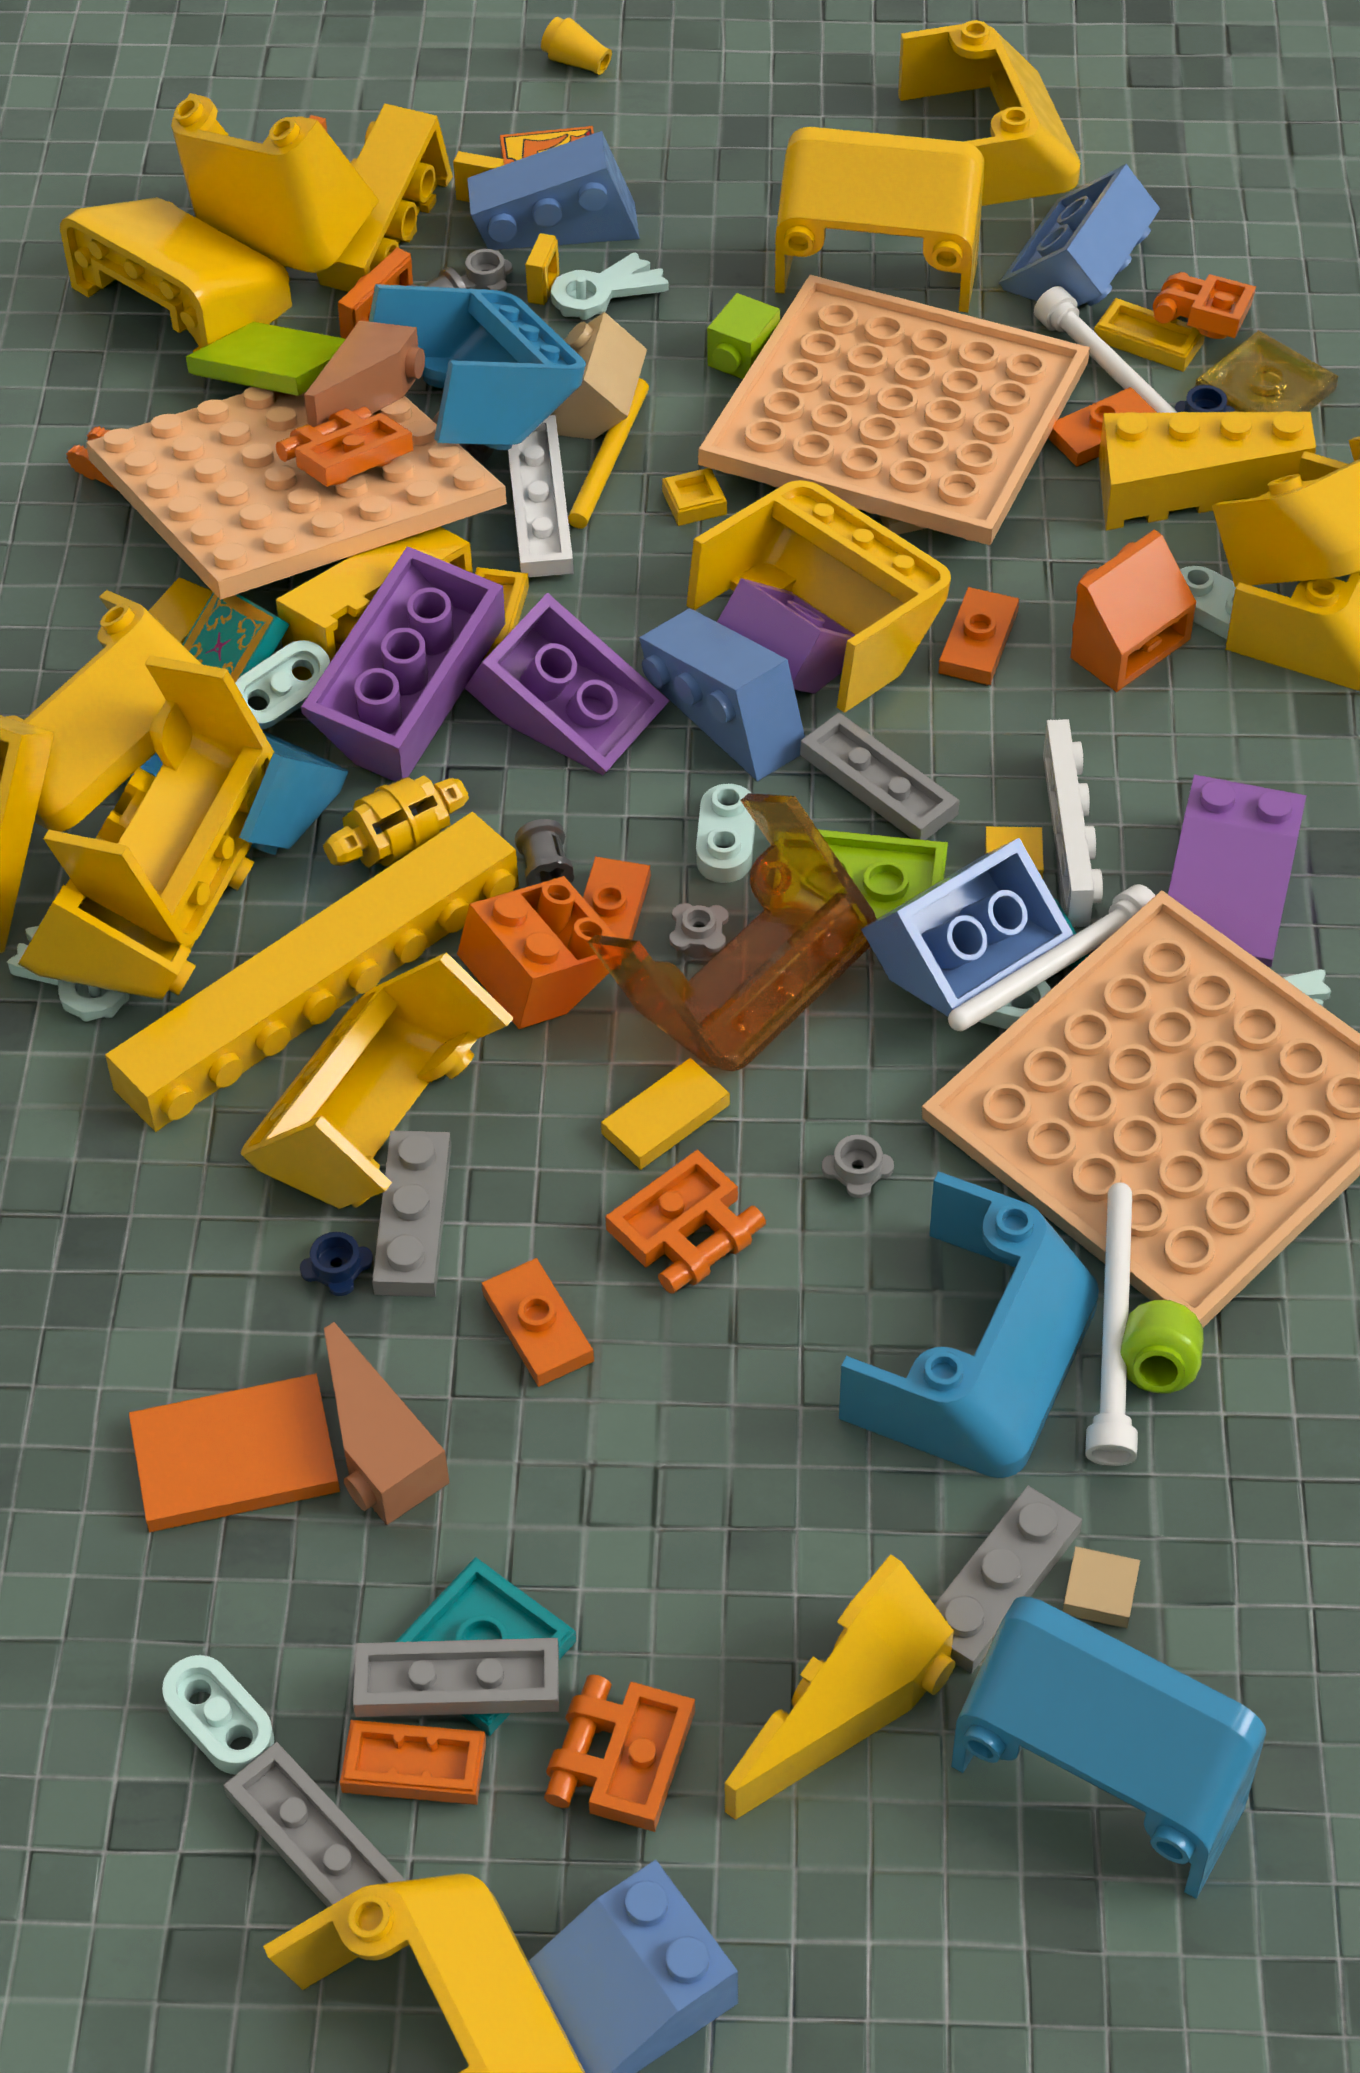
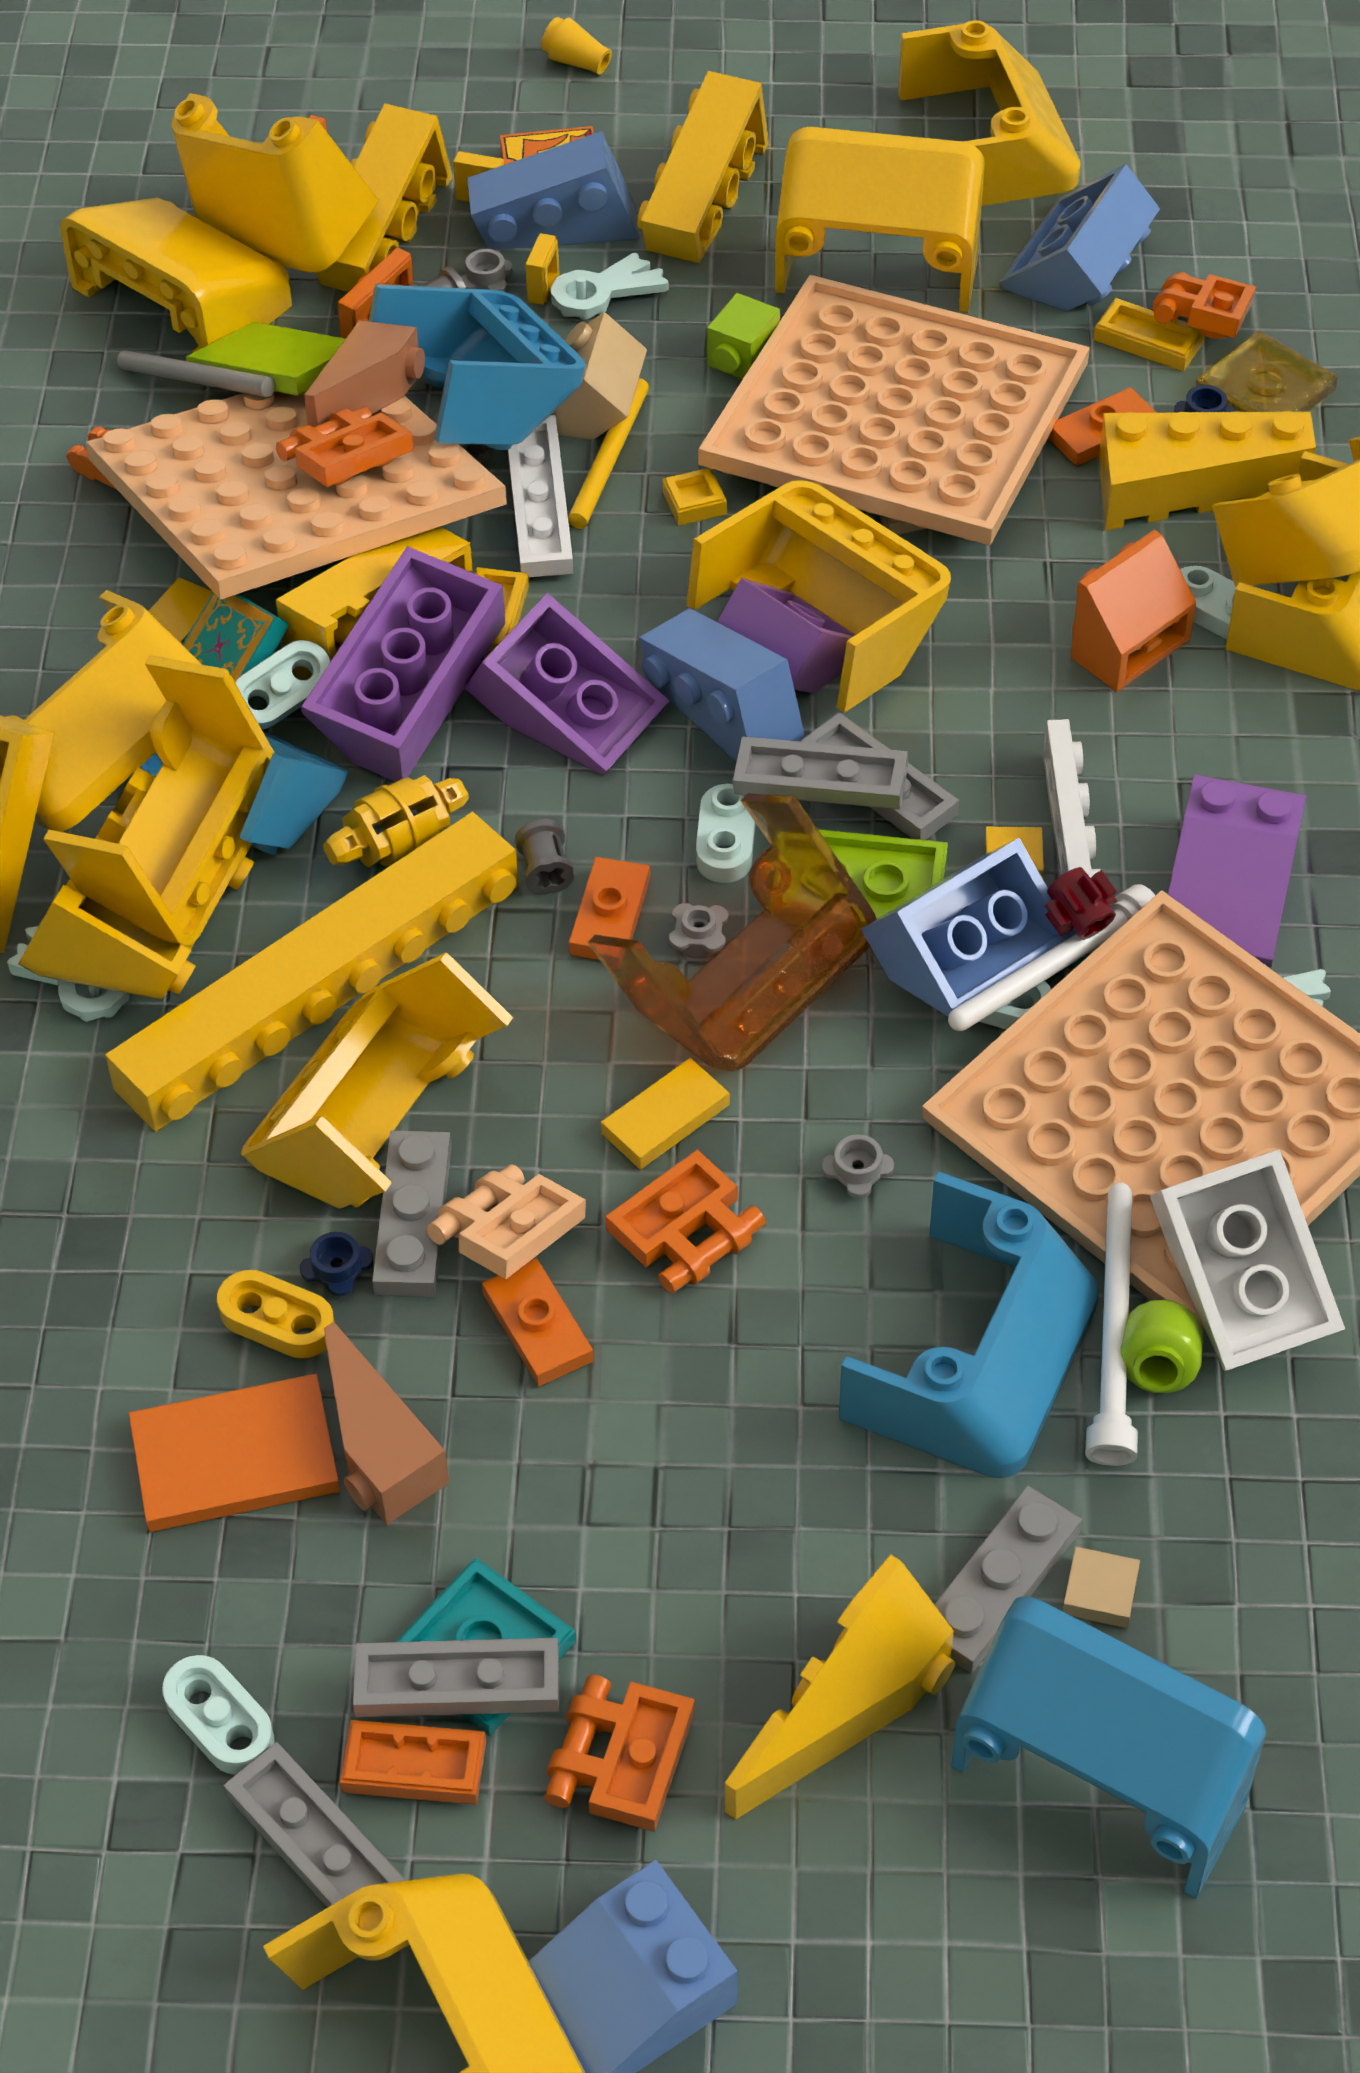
orange slope [457,876,628,1029] -> none
orange plate [938,587,1019,685] -> none
white piece [1034,286,1178,413] -> none
none -> light grey bar [117,350,275,397]
none -> yellow plate [217,1270,335,1358]
none -> light nougat plate [426,1164,586,1279]
none -> yellow wedge [637,71,769,264]
none -> light grey plate [733,736,908,809]
none -> dark red gear [1045,867,1118,940]
none -> white slope [1150,1149,1345,1371]

